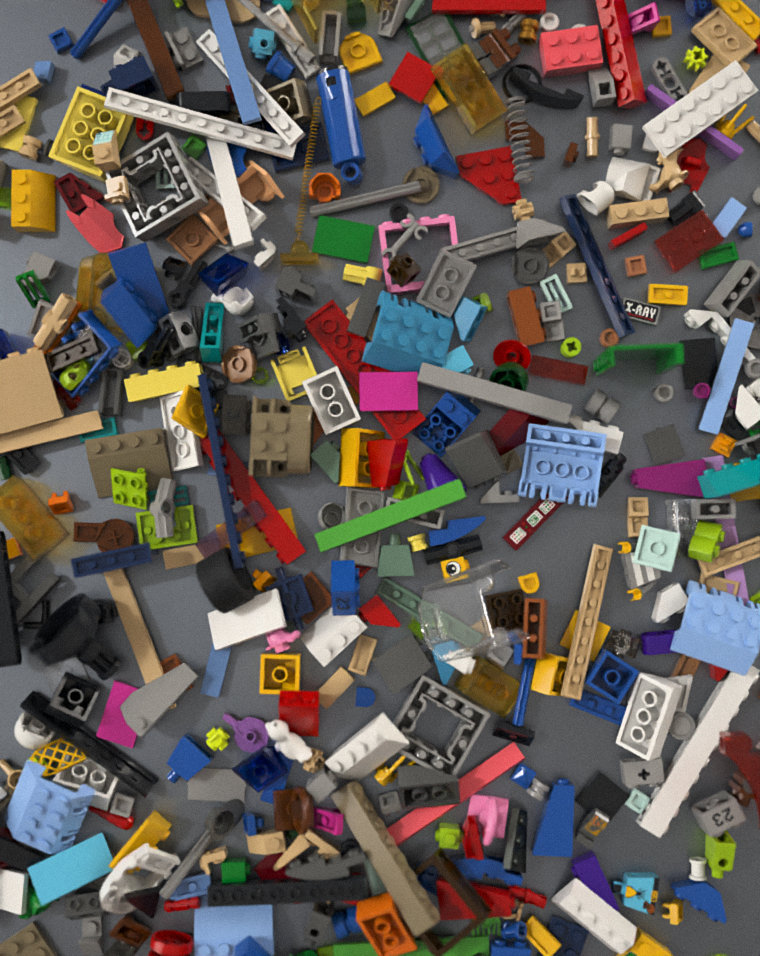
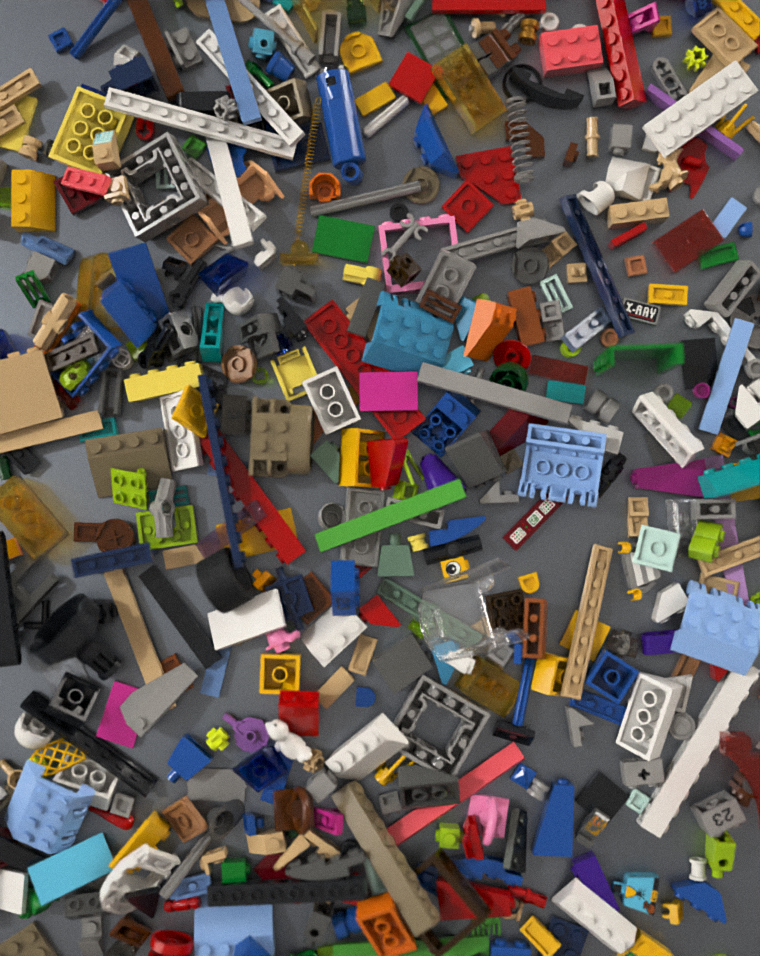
medium blue slope [34,61,55,84] -> none
orange tile [48,491,73,515] -> none
coral shield [66,194,124,254] -> none
blue bush [501,921,527,940] -> none
black piece [667,190,706,227] -> none
none -> medium blue hinge [21,232,75,265]
none -> coral tile [61,167,112,196]
none -> black tile [138,565,222,669]
none -> medium nougat tile [161,795,209,843]
none -> light grey gear [213,95,238,122]
none -> green bar [245,59,274,89]
none -> white axle [362,95,409,138]
none -> reddish brown tile [419,288,462,324]
none -> red tile [441,179,495,234]
none -> orange slope [463,299,517,362]
none -> teal tile [545,380,586,405]
none -> sand blue tile [561,306,612,353]
none -> light grey slope [565,705,594,747]
none -> white slope [632,391,705,468]
none -> clear neon green tile [666,392,692,419]

